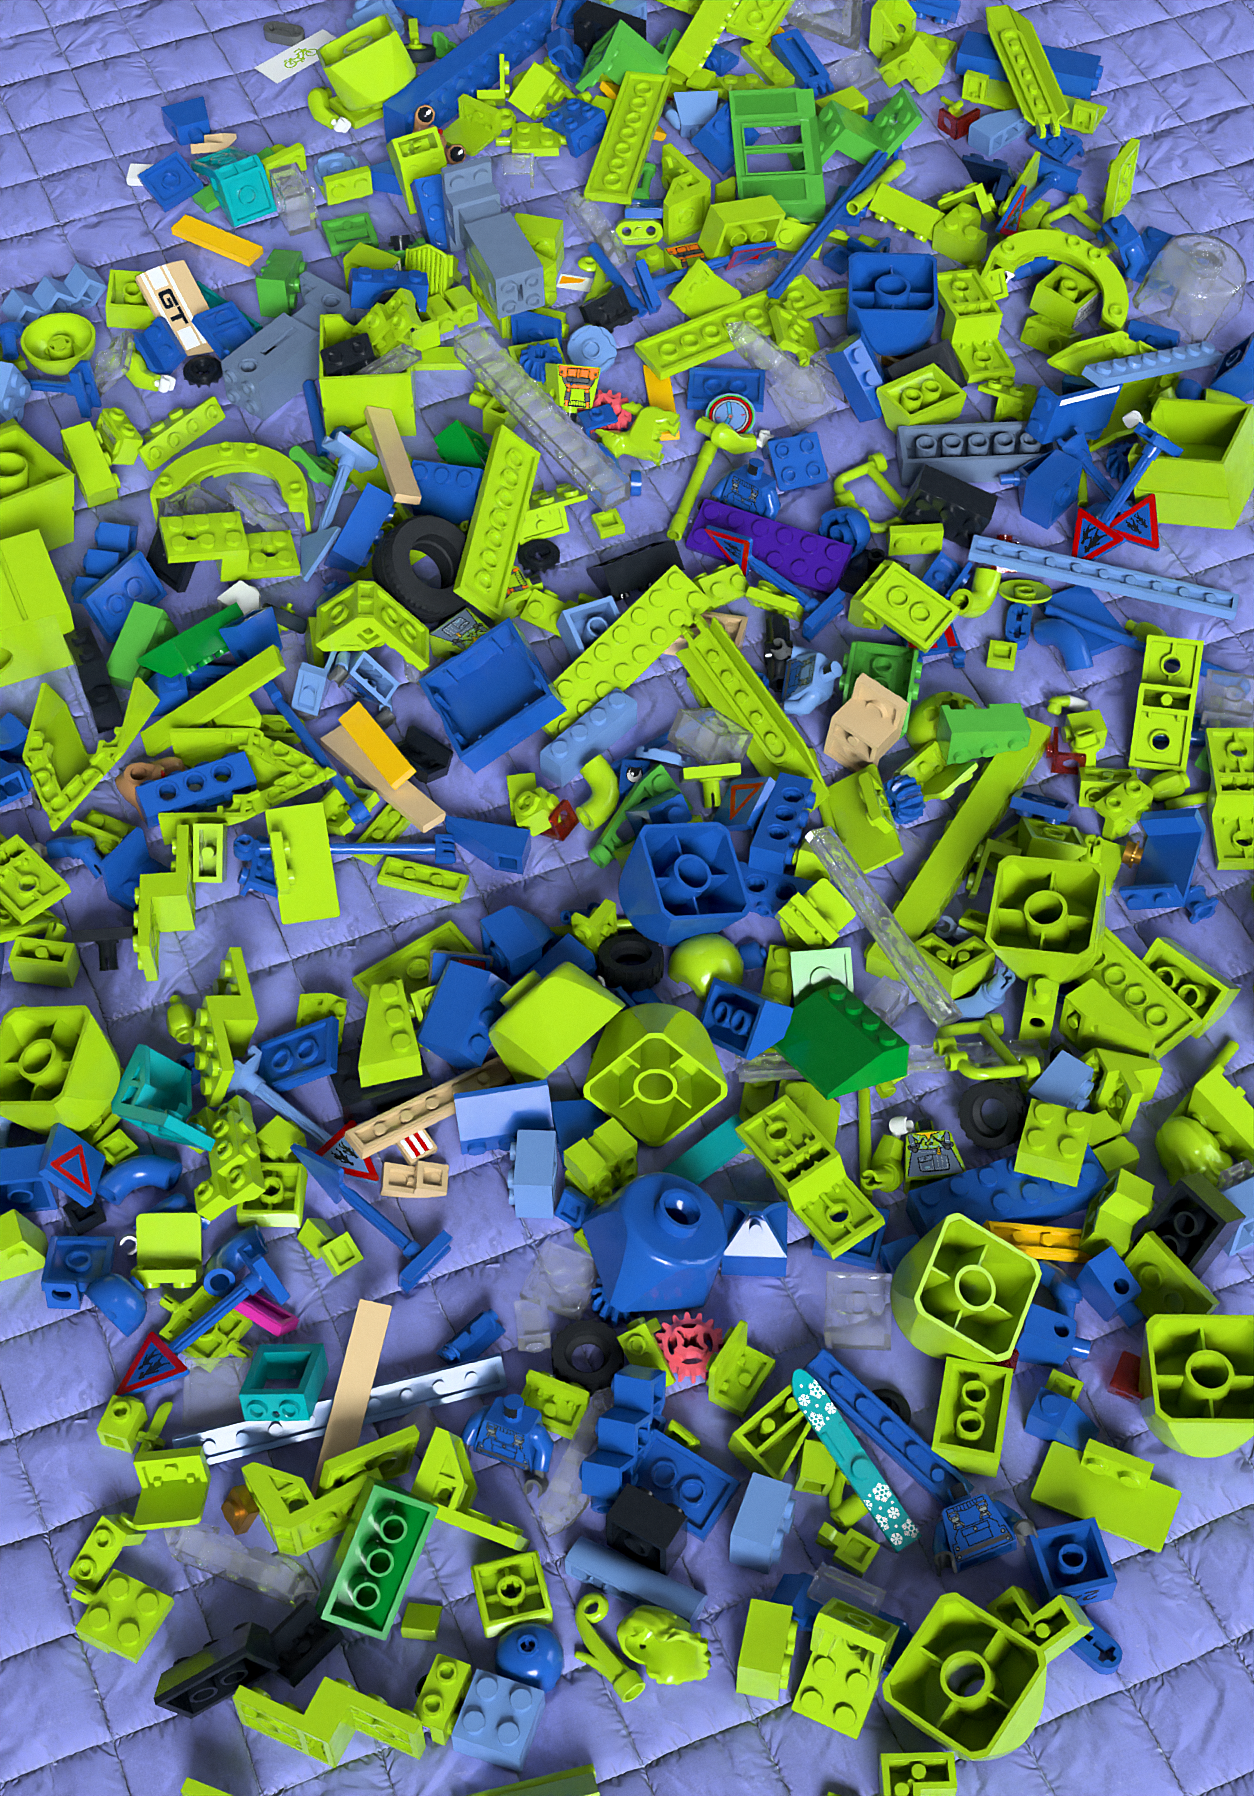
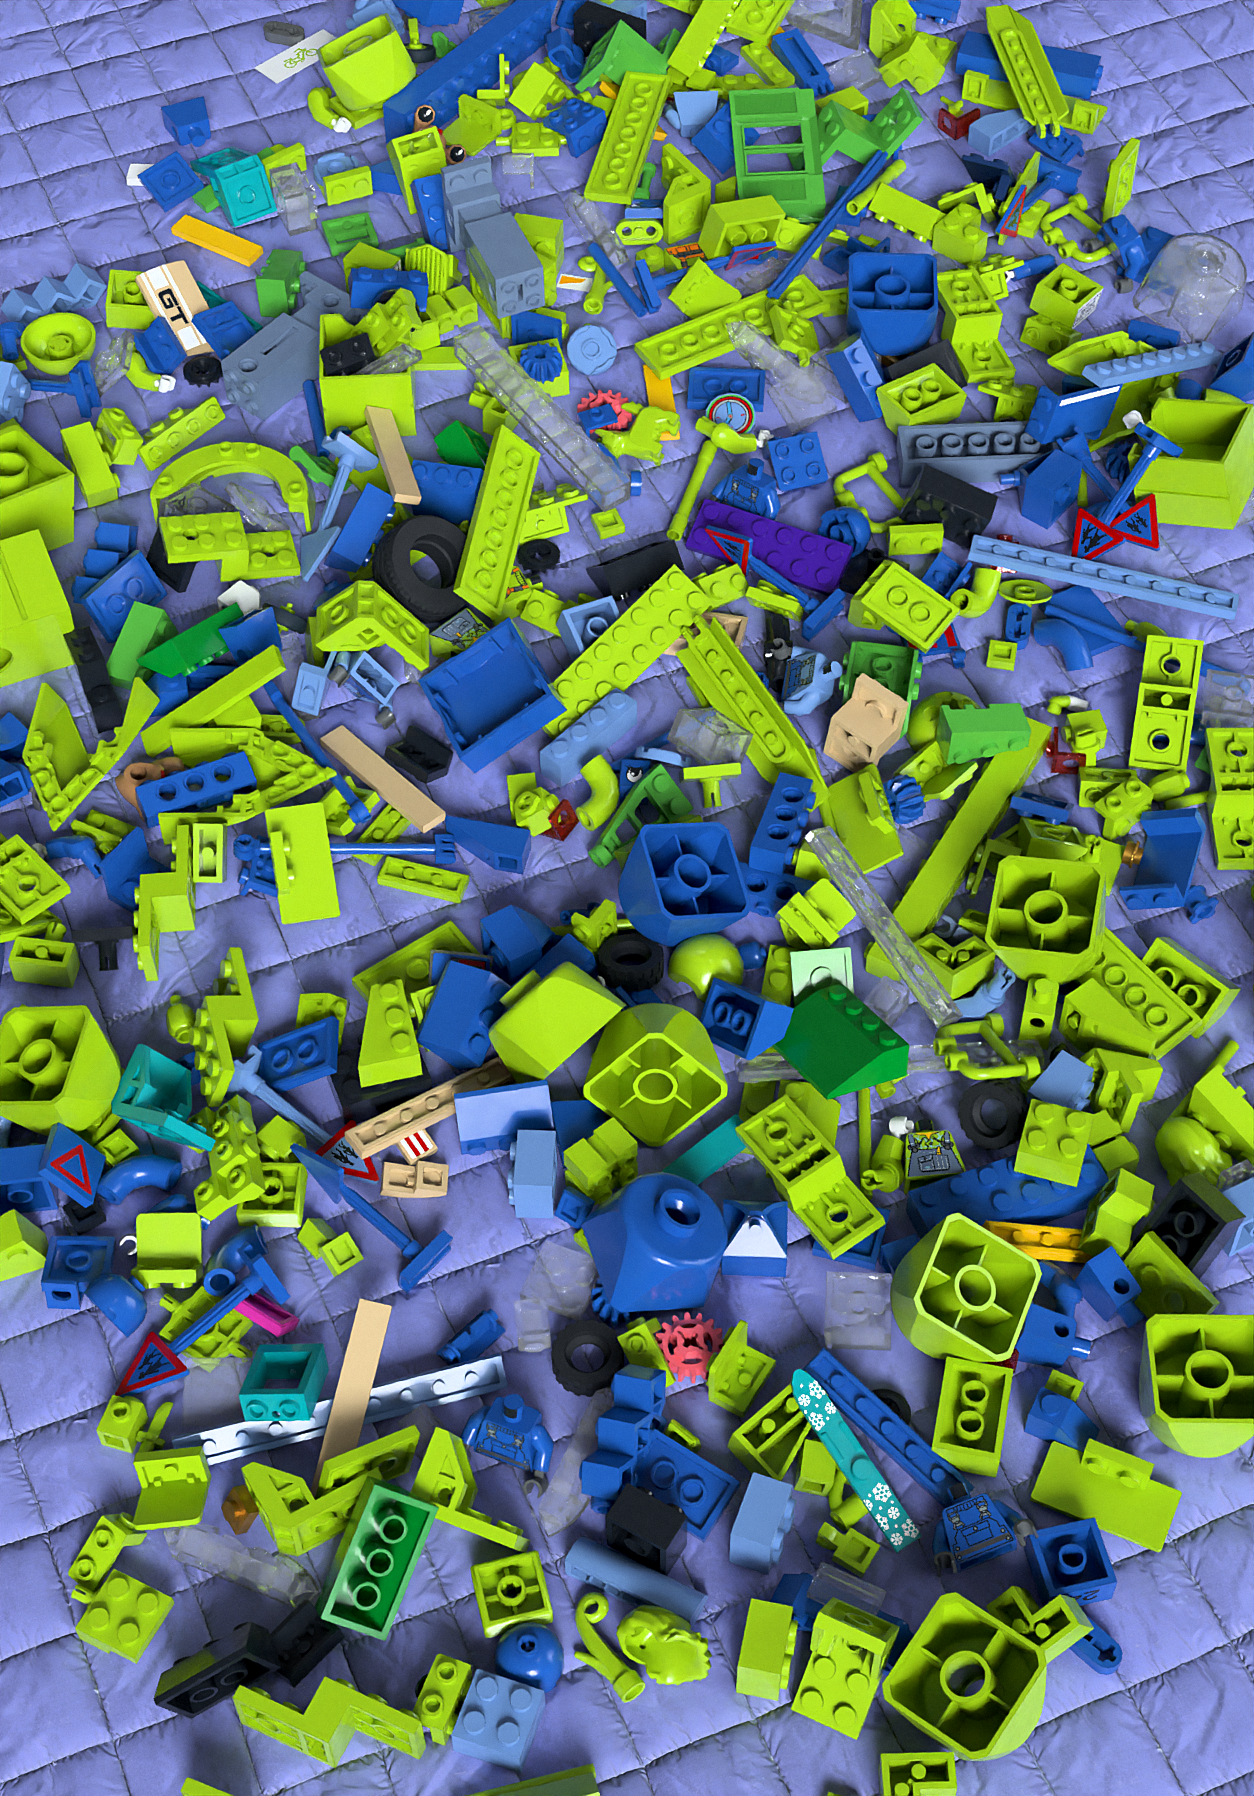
tan slope [190,133,237,154] -> none
yellow tile [338,701,417,790] -> none
black plate [388,235,413,251] -> none
lime slope [401,1602,443,1642] -> none
lime bracket [520,1369,590,1441] -> none
torso [545,363,601,423] -> none
black bracket [579,285,639,333] -> none
blue torso [625,788,692,838] -> none
blue tile [712,776,776,832] -> none
lime windscreen [980,229,1129,333] -> none
clear red bracket [1107,1351,1142,1405] -> none

